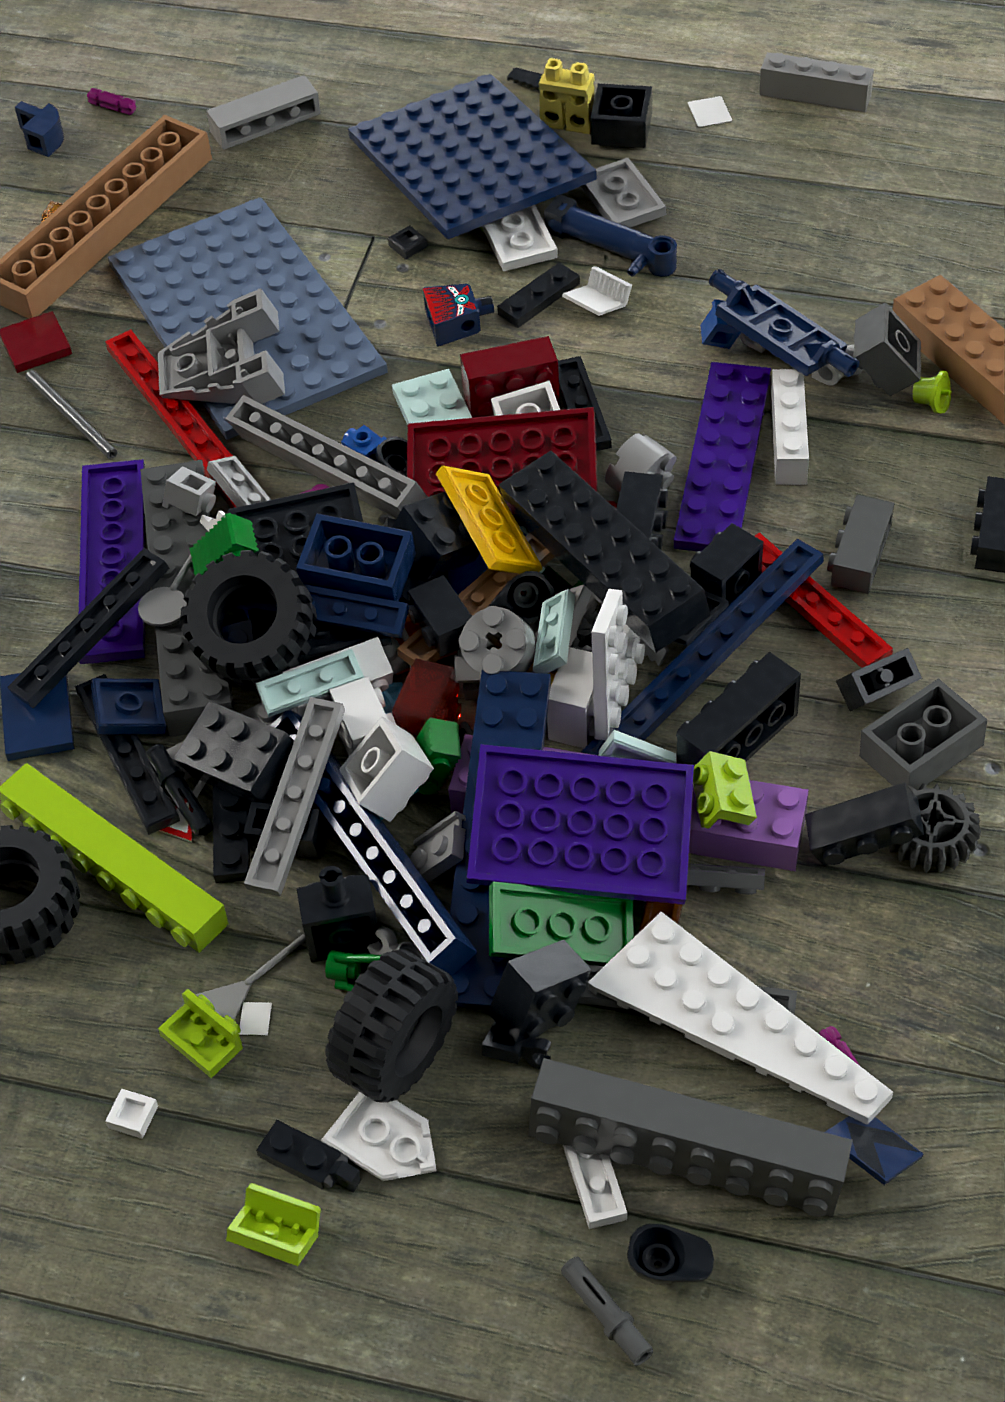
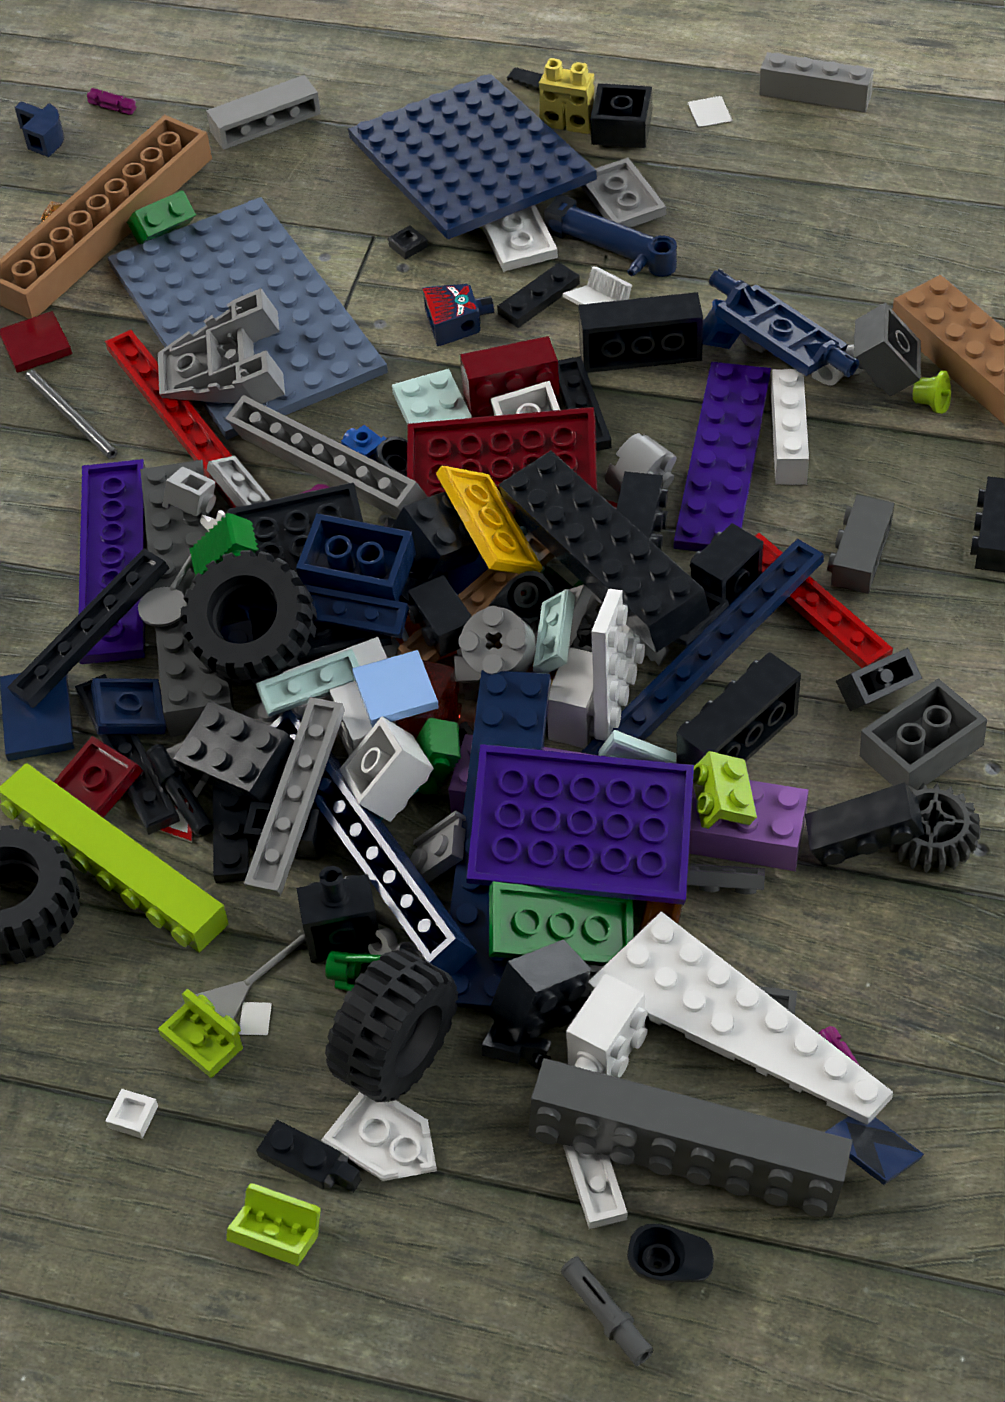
none -> dark red tile [53,736,143,818]
none -> green brick [126,190,196,244]
none -> light blue tile [352,650,439,727]
none -> white brick [566,973,648,1078]
none -> black brick [578,292,703,373]

